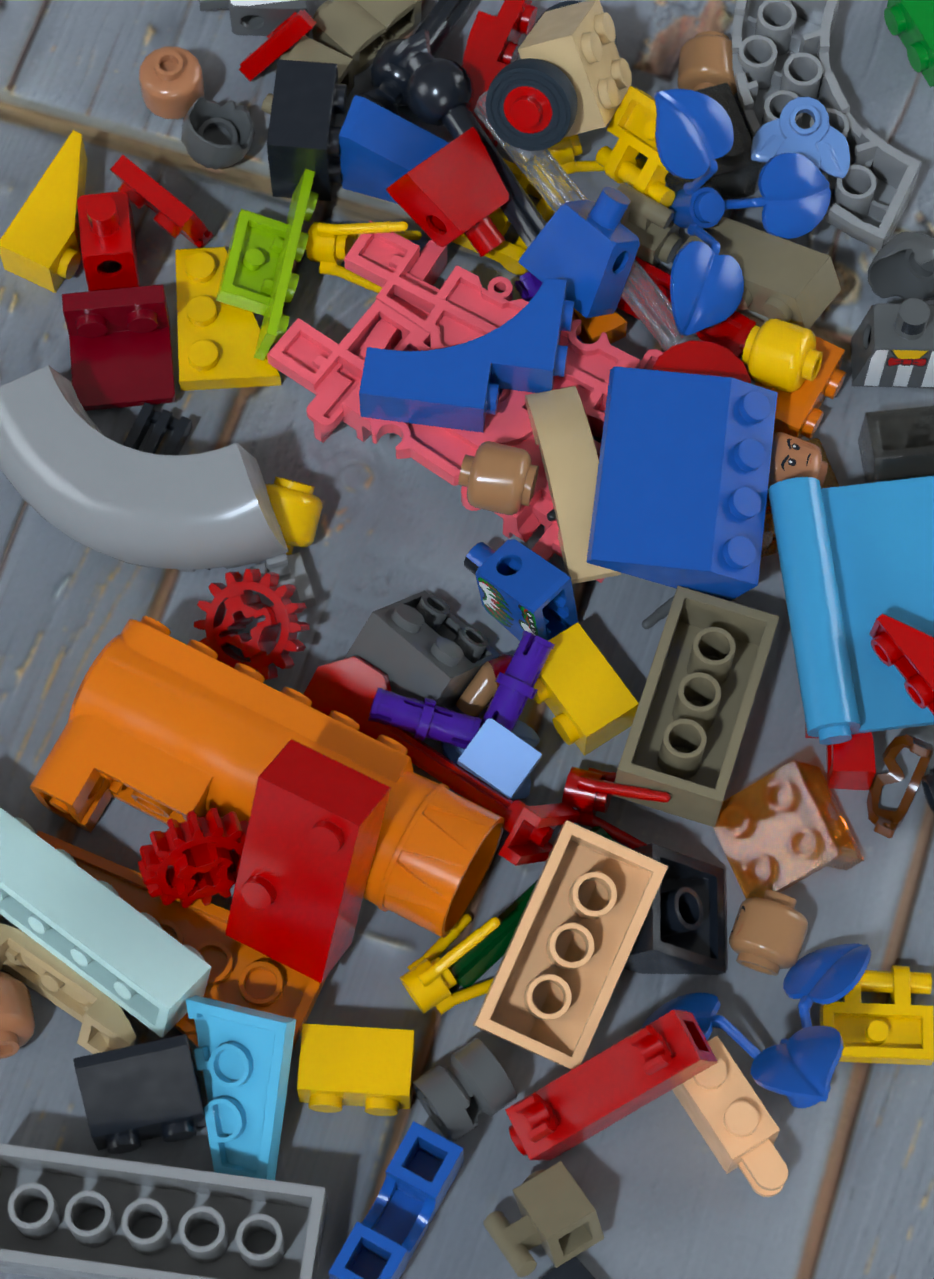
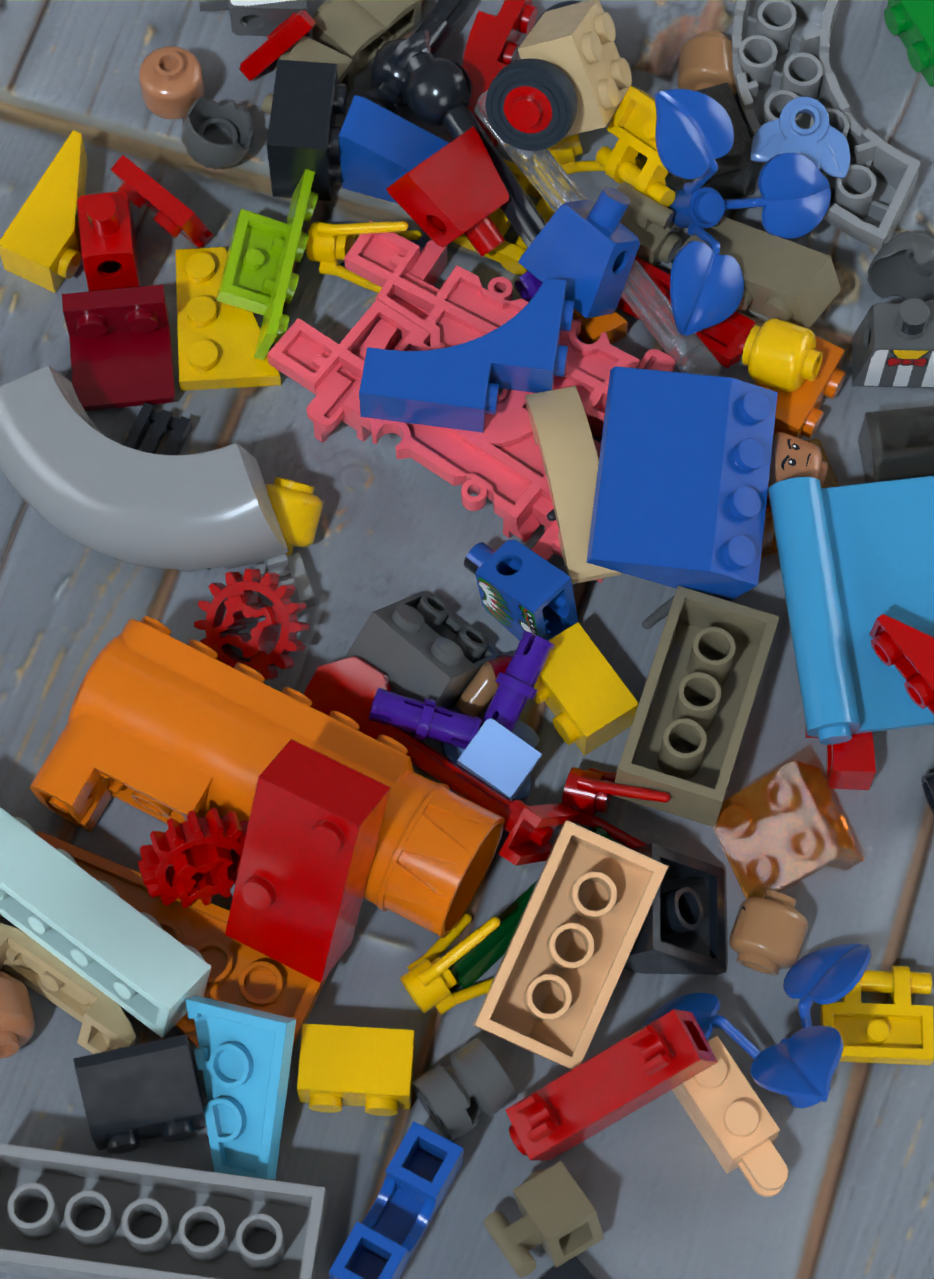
medium nougat head [458,441,539,515] -> none
red tile [652,340,751,384] -> none
reddish brown helmet [866,734,934,838] -> none

